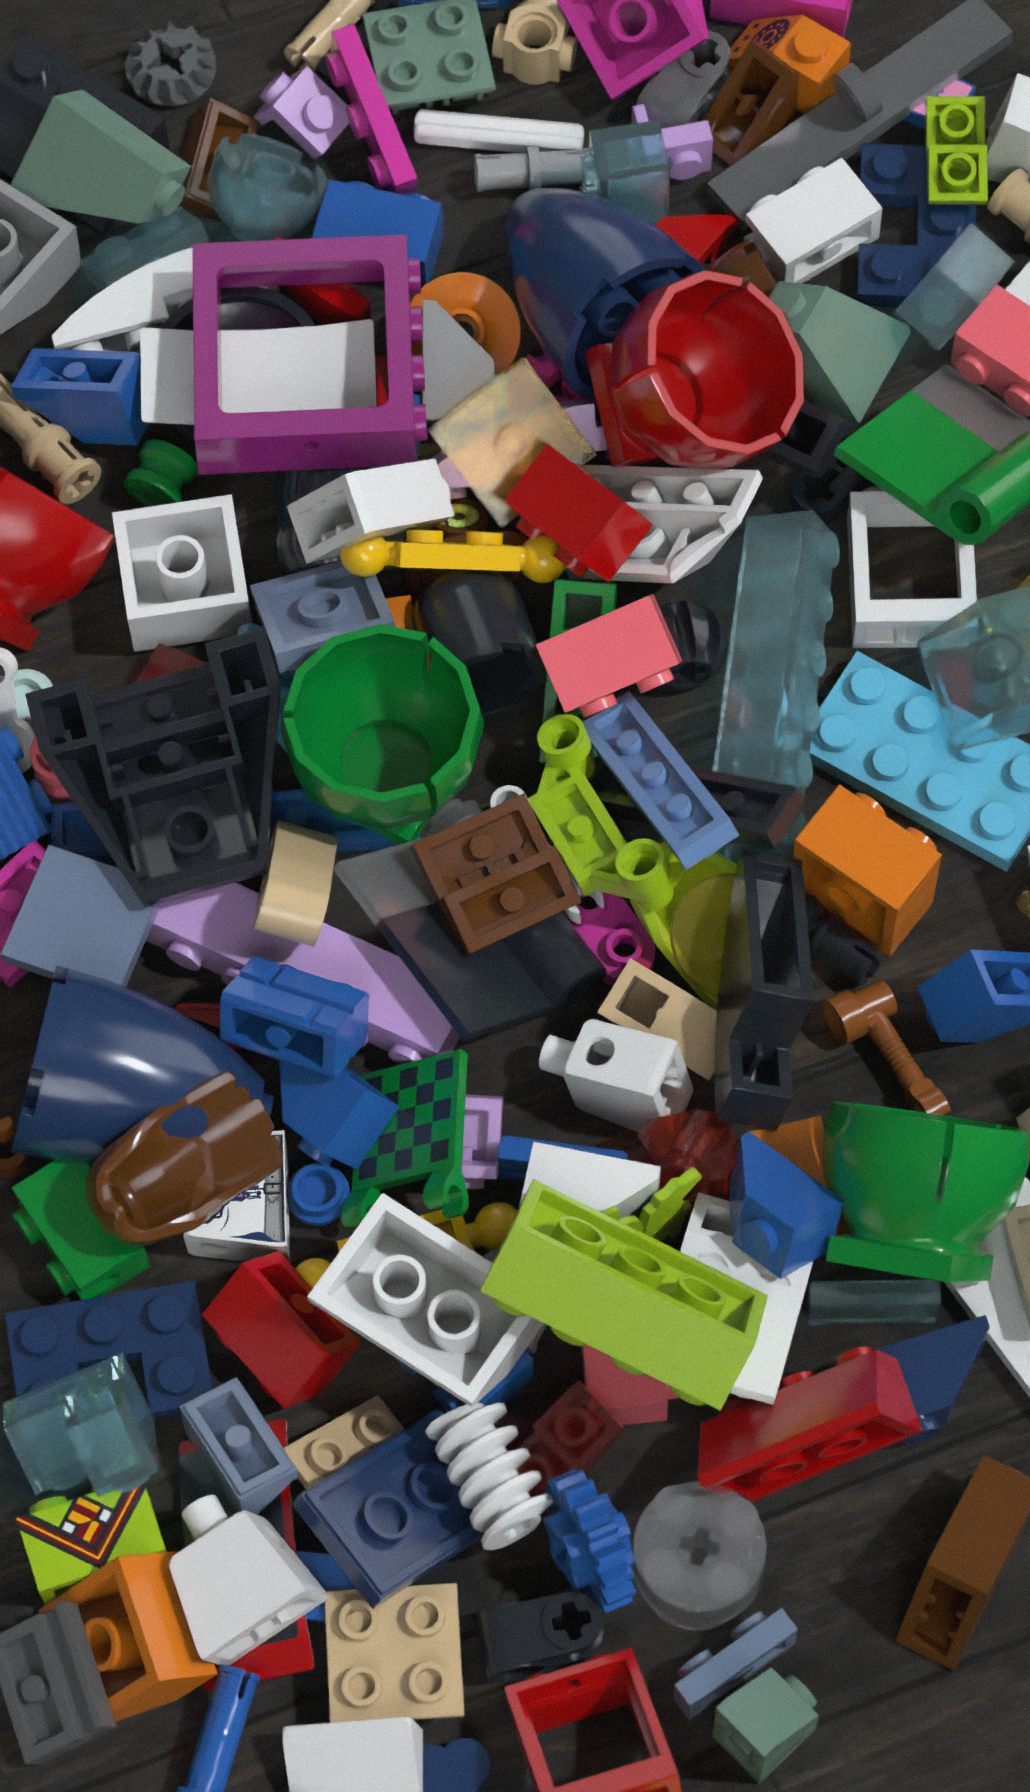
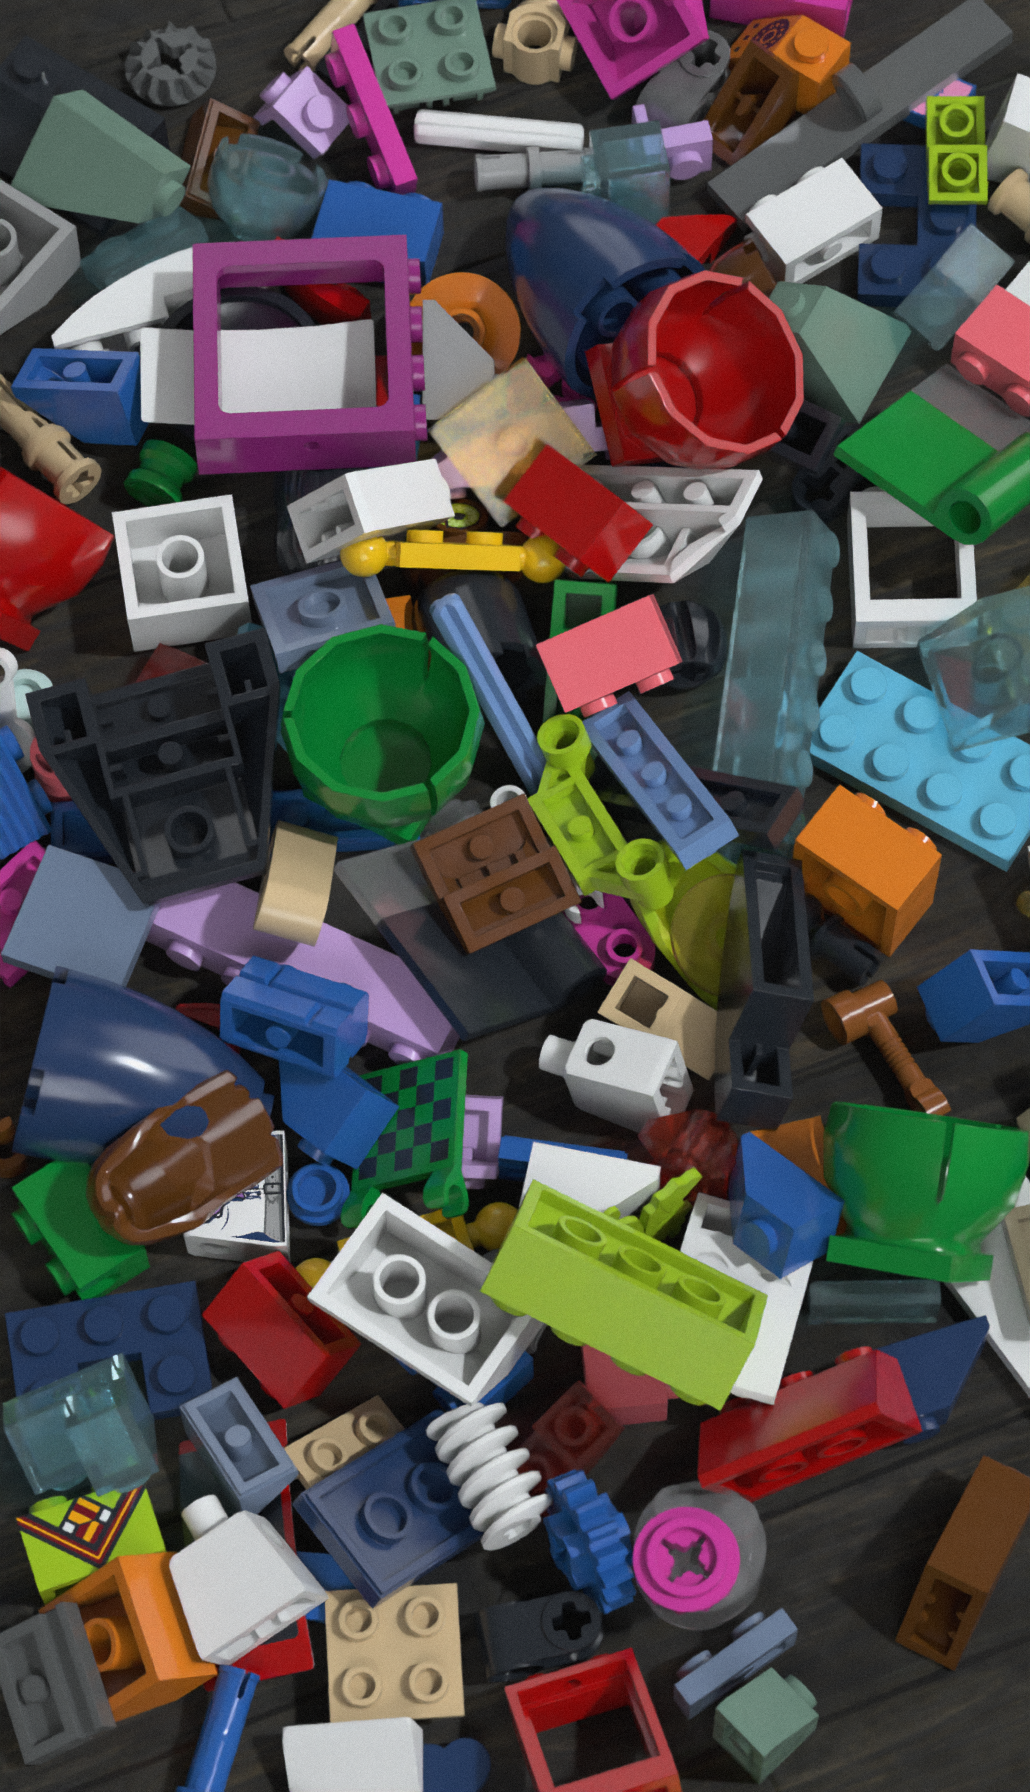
none -> medium blue axle [429,593,546,796]
none -> dark pink gear [633,1507,740,1615]

